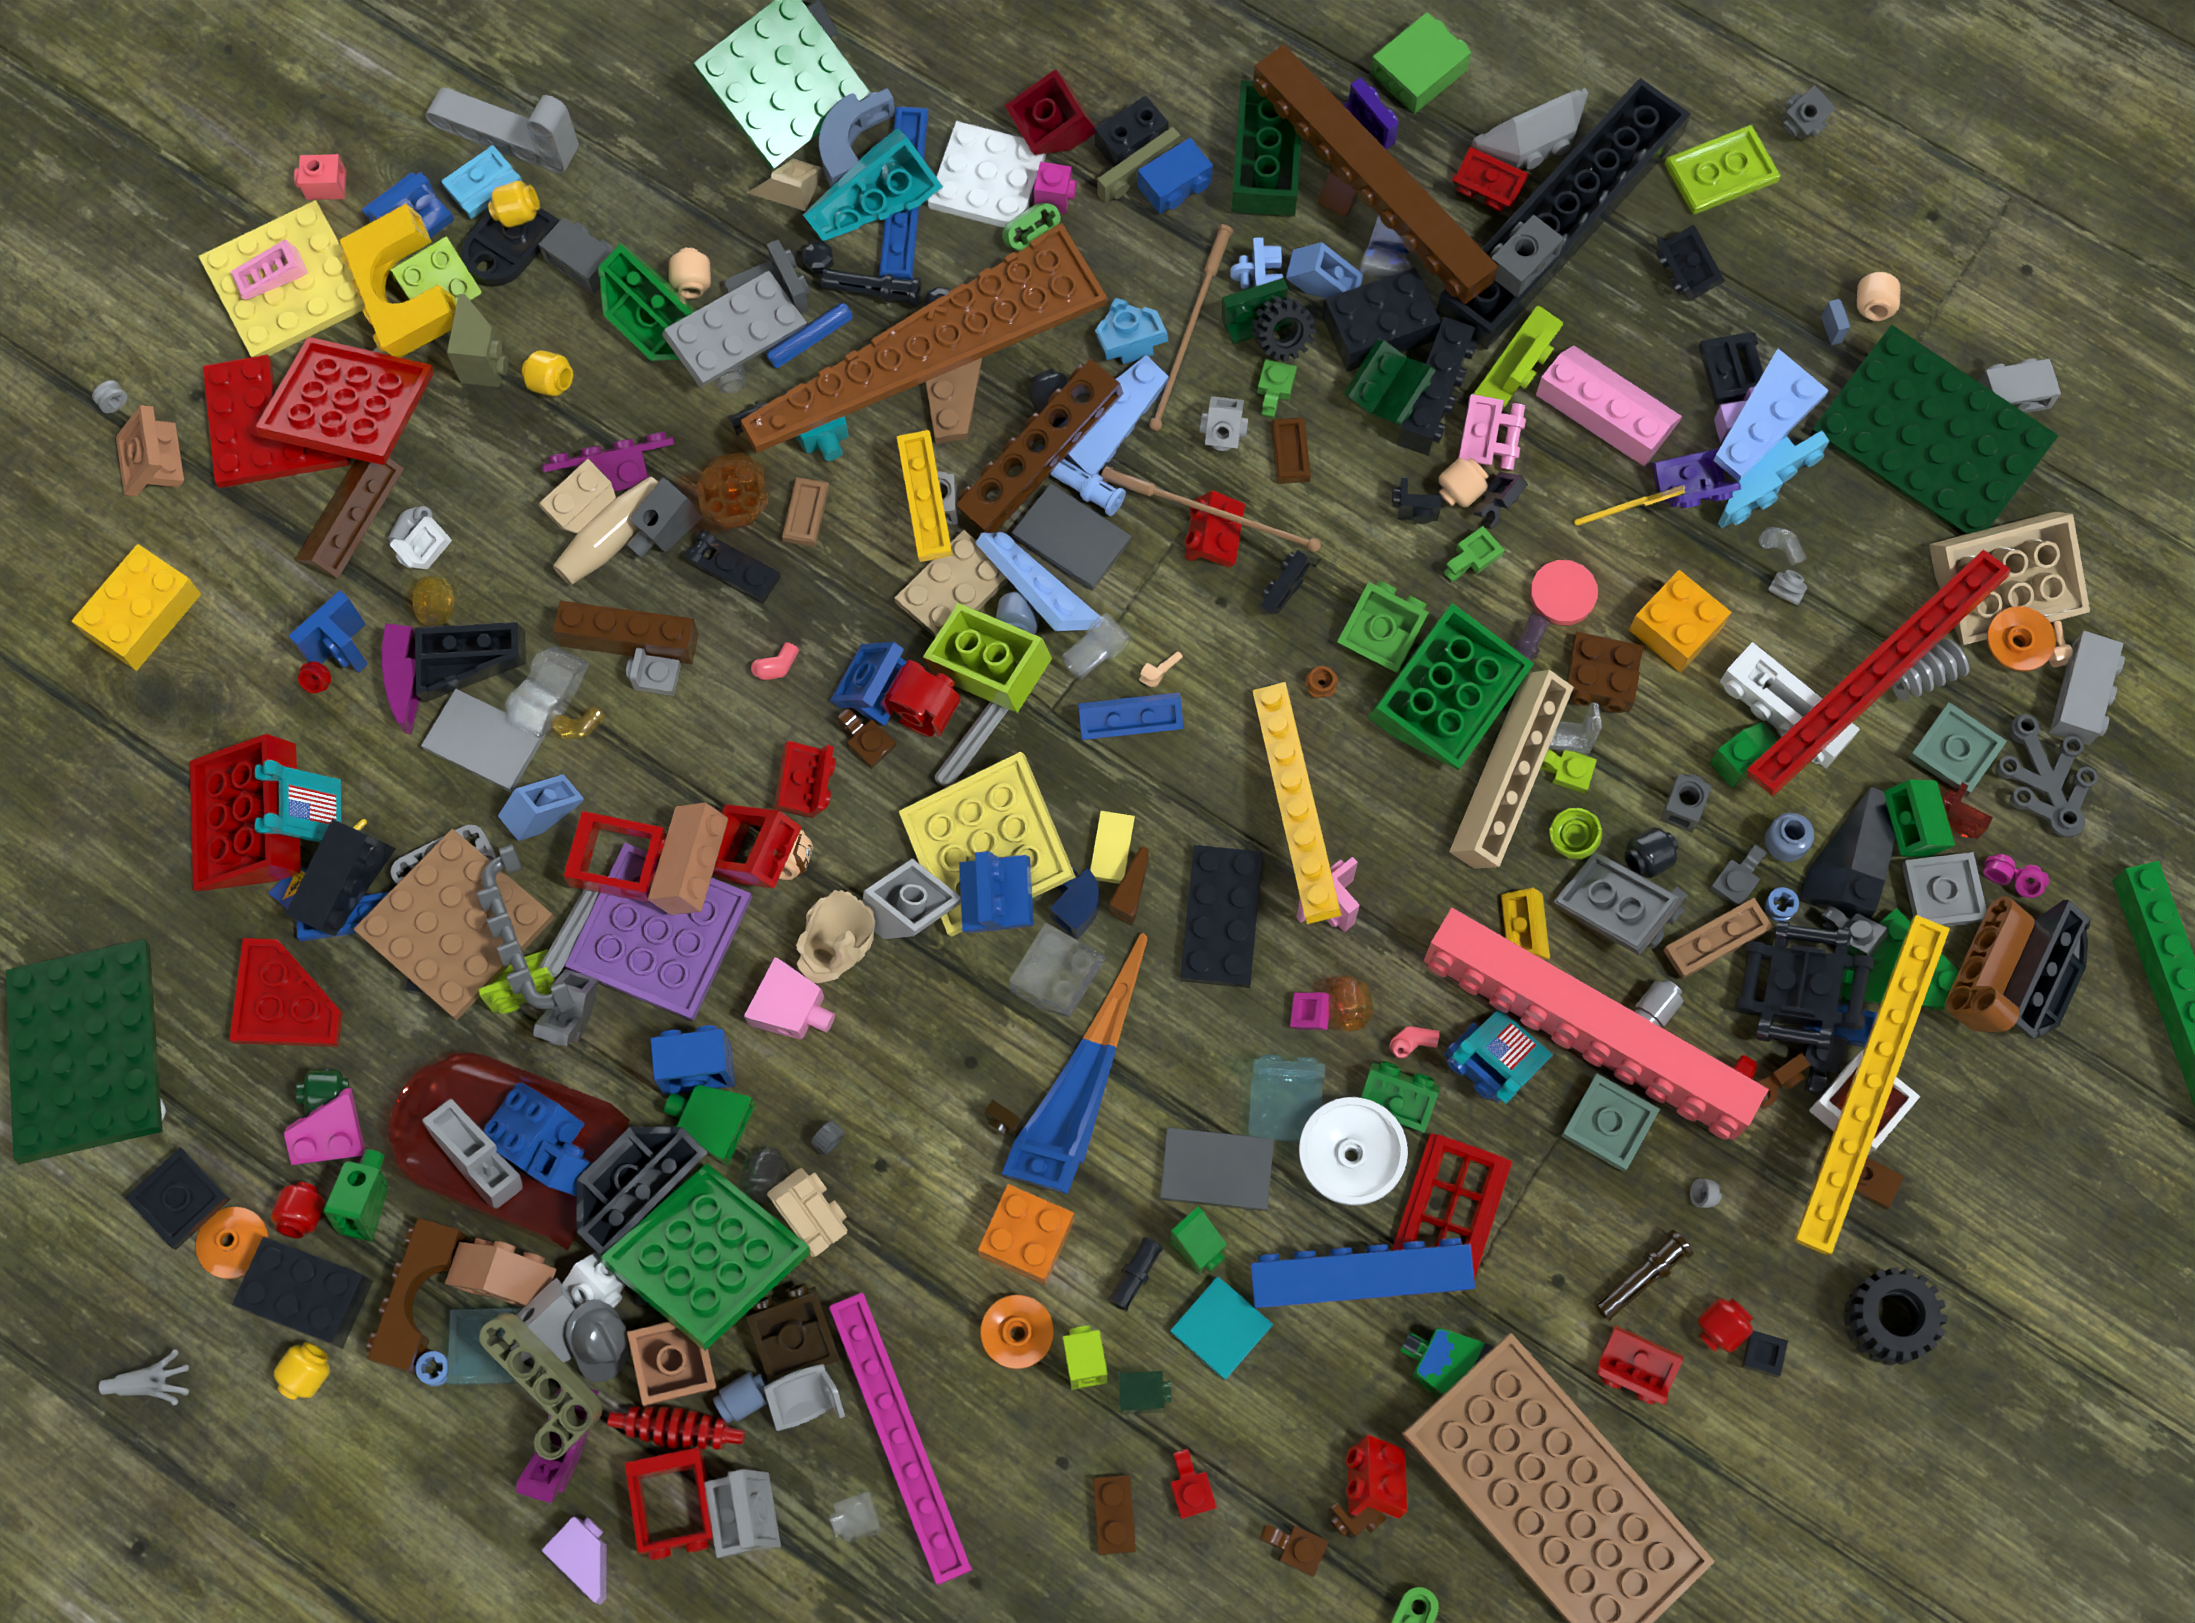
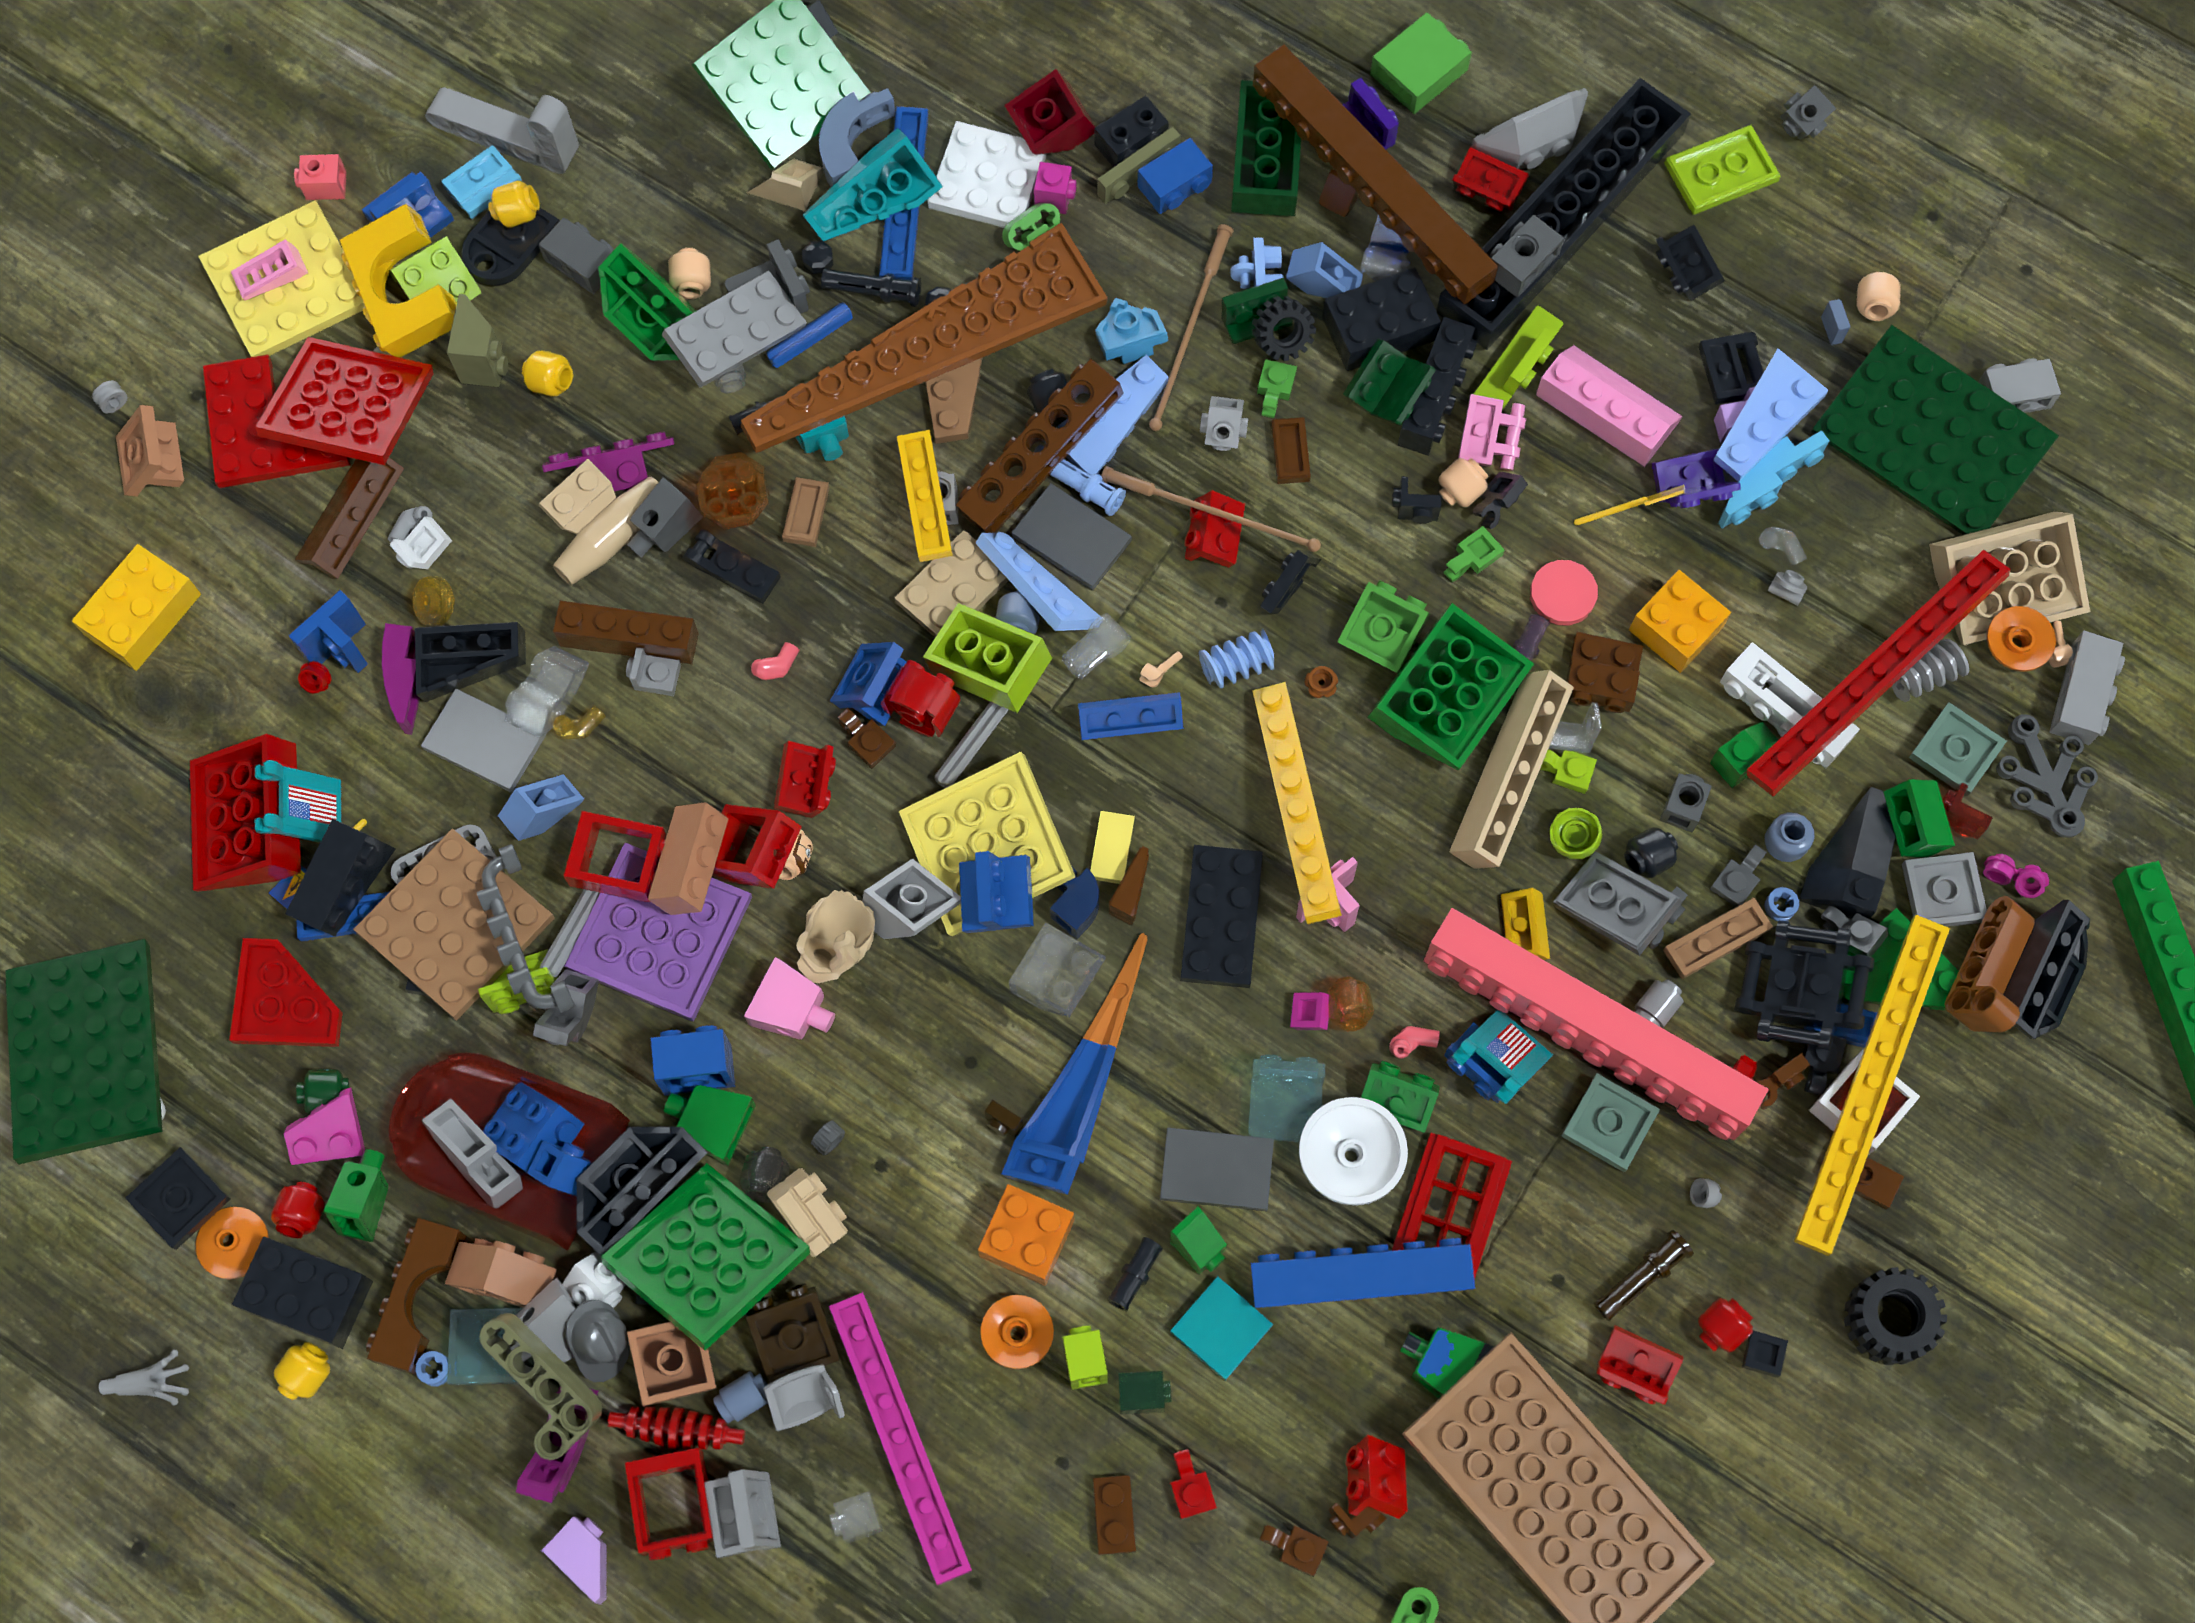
none -> light blue piece [1199,629,1274,689]

